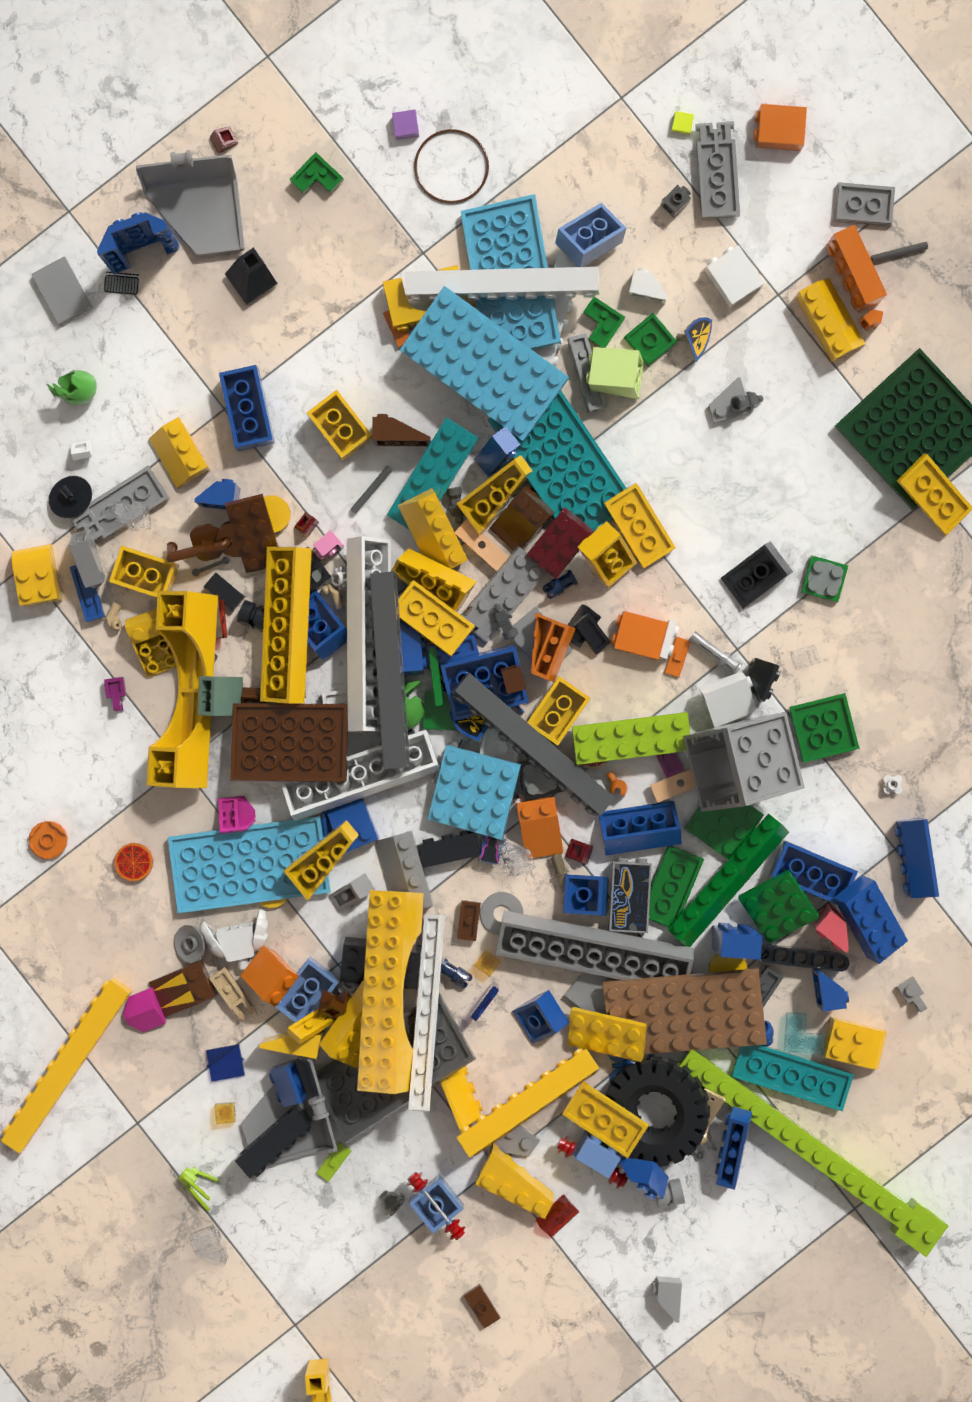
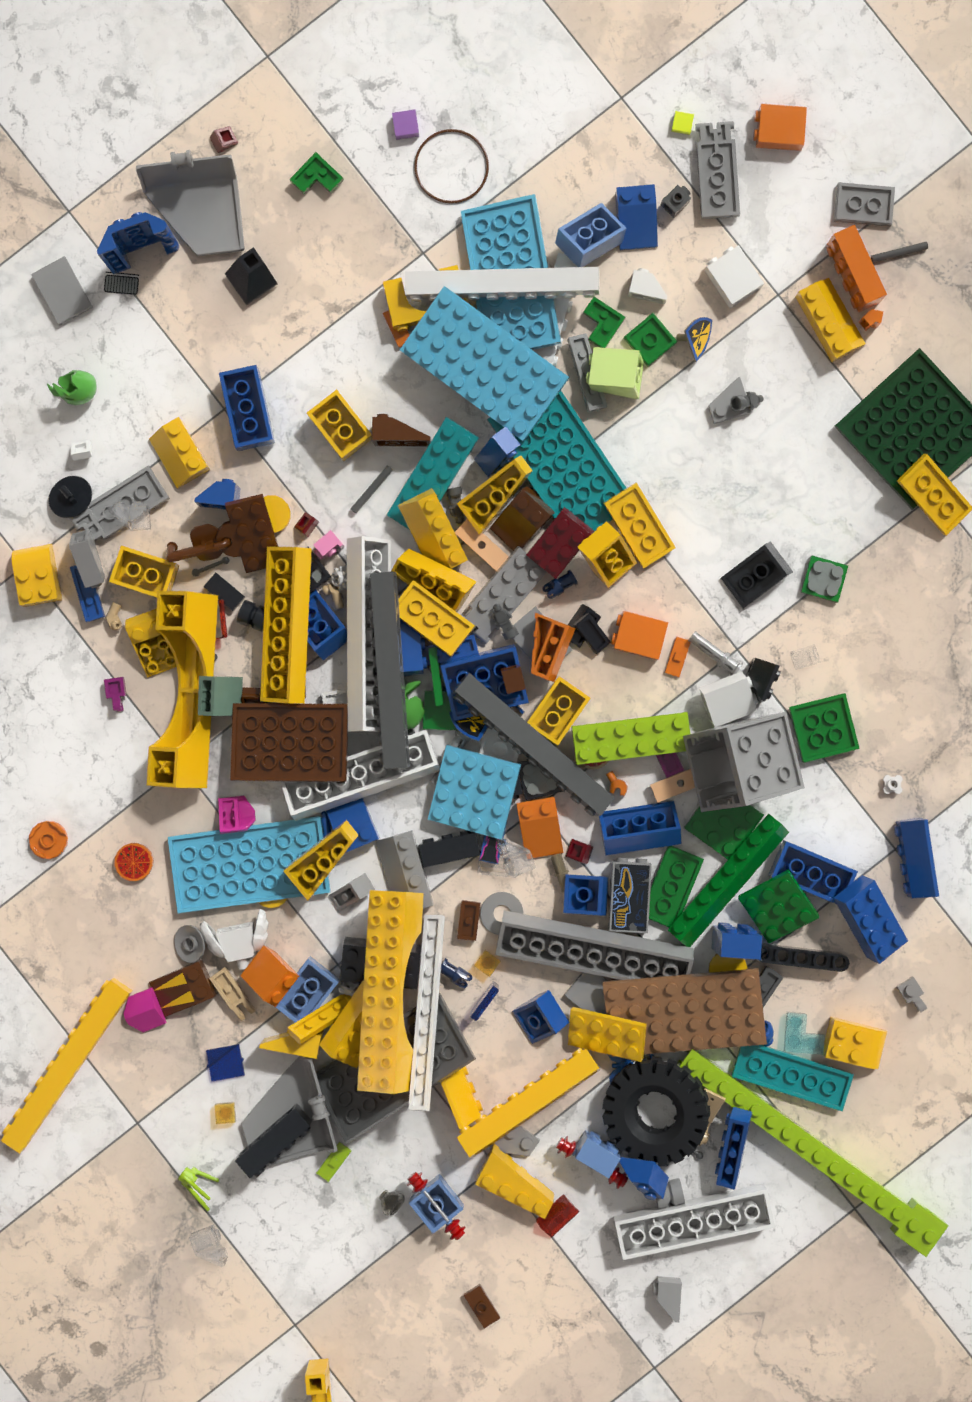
blue slope [269,1059,307,1107] -> none
reddish brown panel [319,990,349,1019] -> none
yellow plate [562,1081,649,1158] -> none
white plate [659,620,679,659] -> none
blue slope [812,968,849,1012] -> none
coral slope [814,903,849,953] -> none
none -> white brick [613,1184,775,1260]
none -> blue slope [615,184,658,250]

